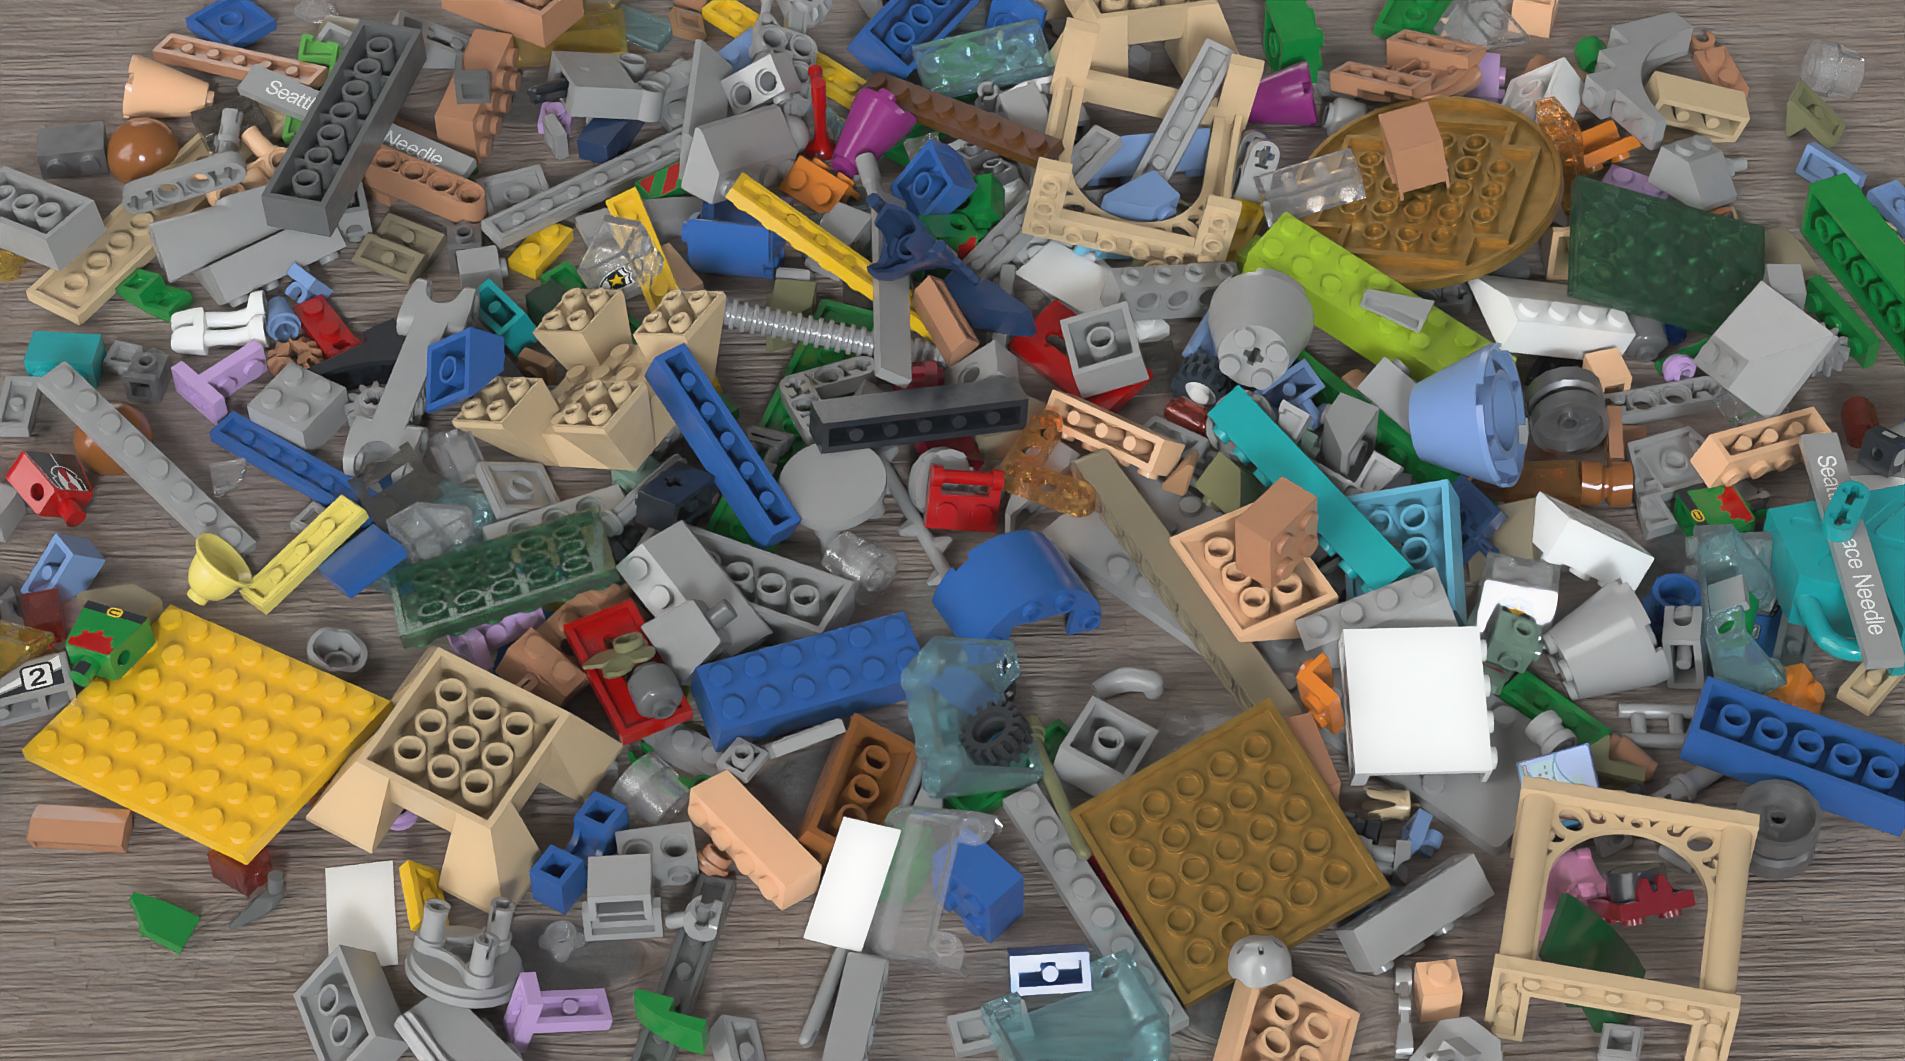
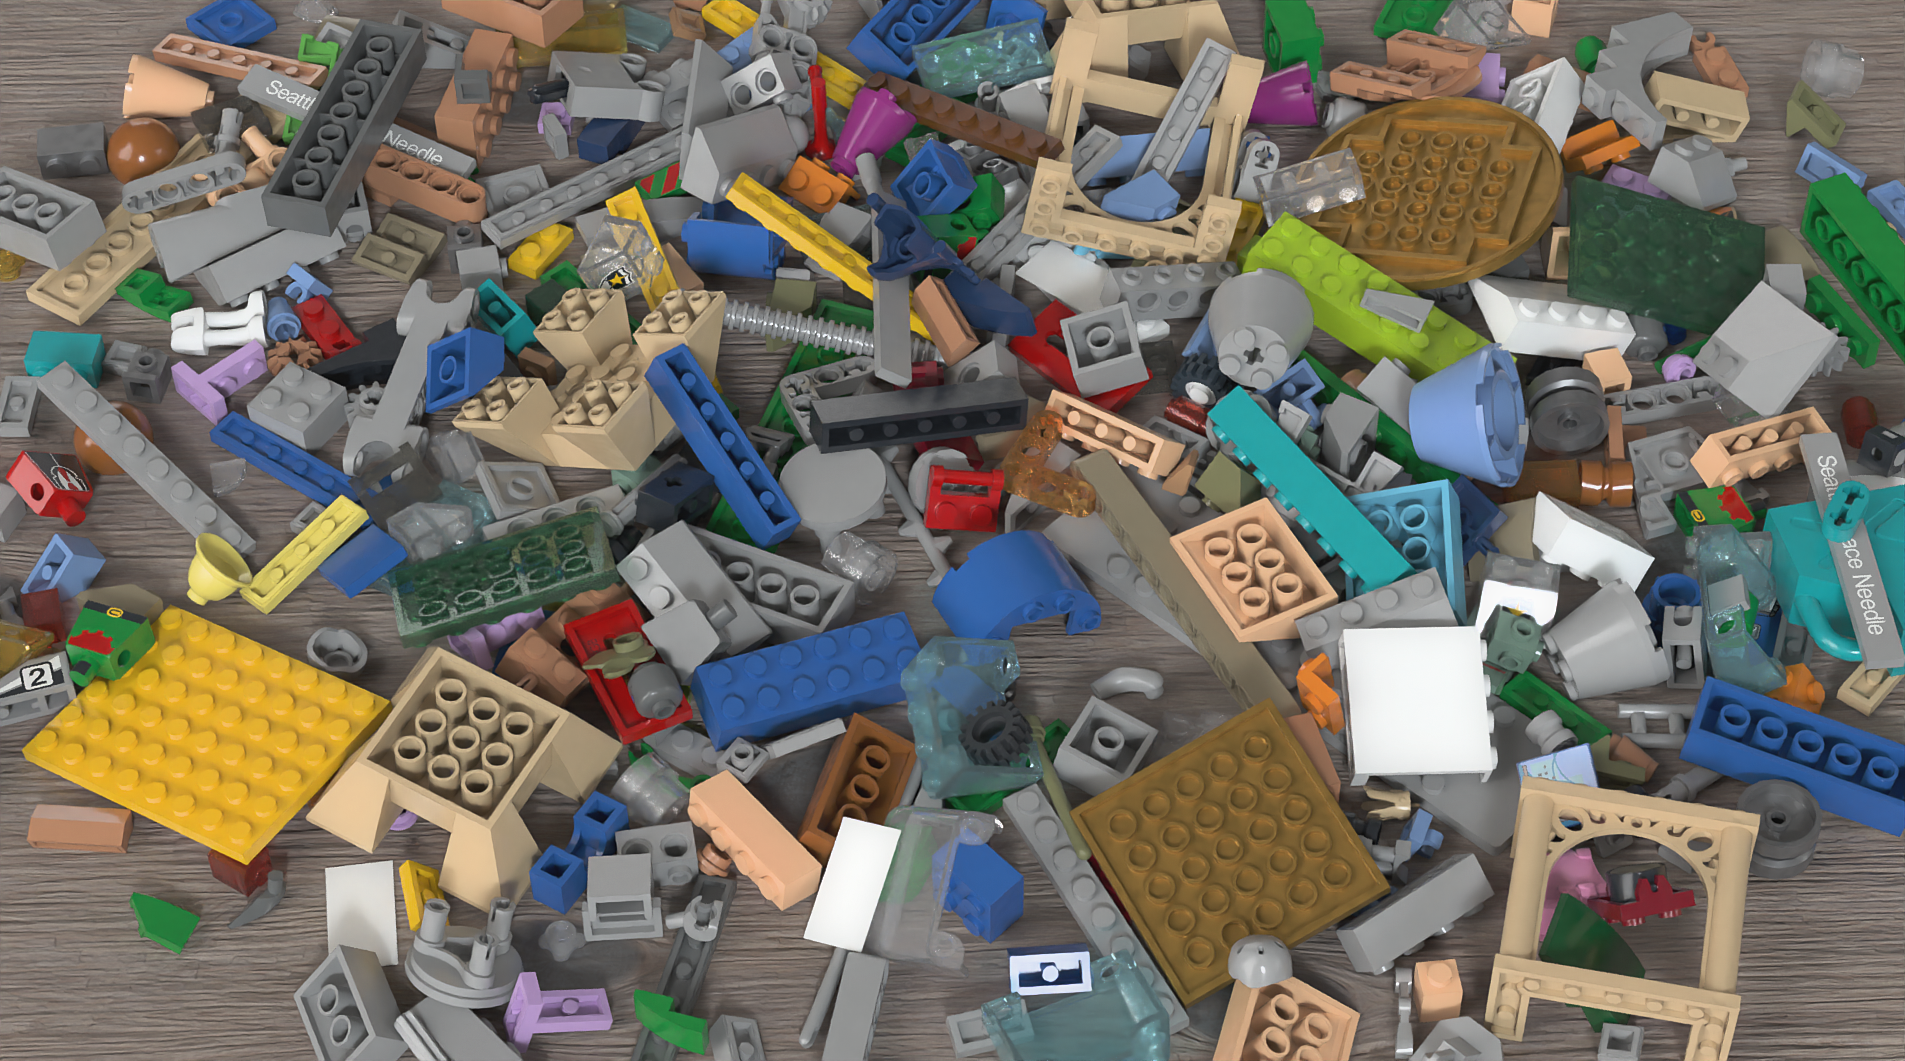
nougat brick [1235,476,1319,590] -> none
nougat piece [1378,101,1451,201] -> none
clear orange beam [1536,96,1586,217] -> none

